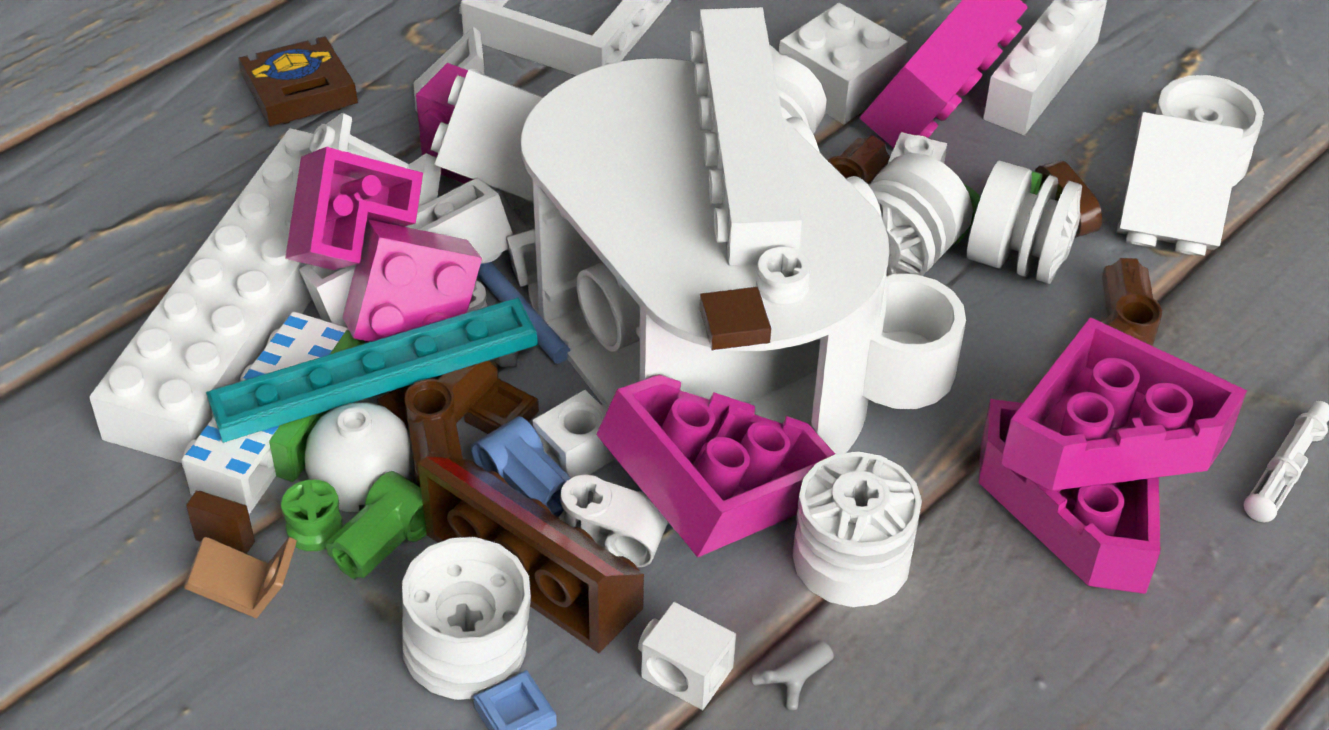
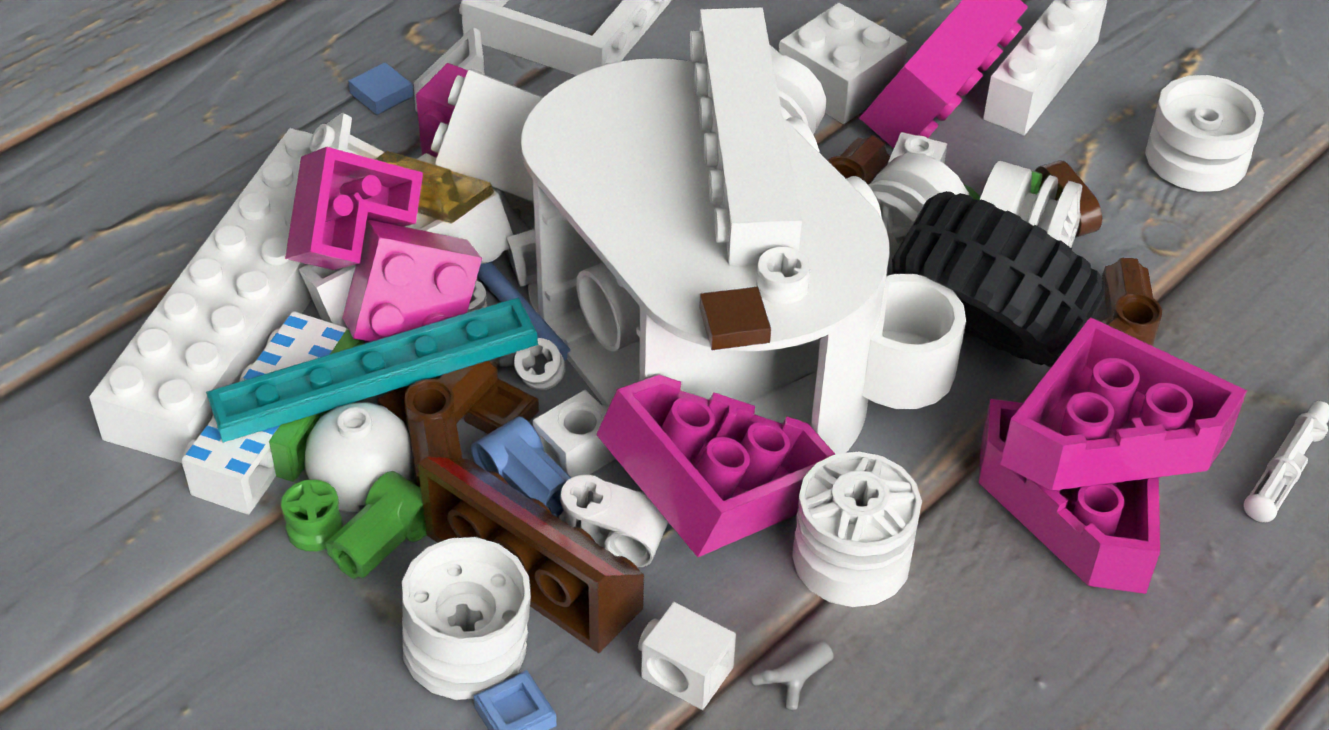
medium nougat bracket [184,537,297,619] -> none
reddish brown tile [186,490,255,554] -> none
reddish brown container [238,36,358,126] -> none
white panel [1117,112,1243,256] -> none
none -> medium blue tile [348,63,413,115]
none -> clear yellow panel [374,151,494,224]
none -> white bush [514,338,565,391]
none -> black tyre [892,191,1105,367]

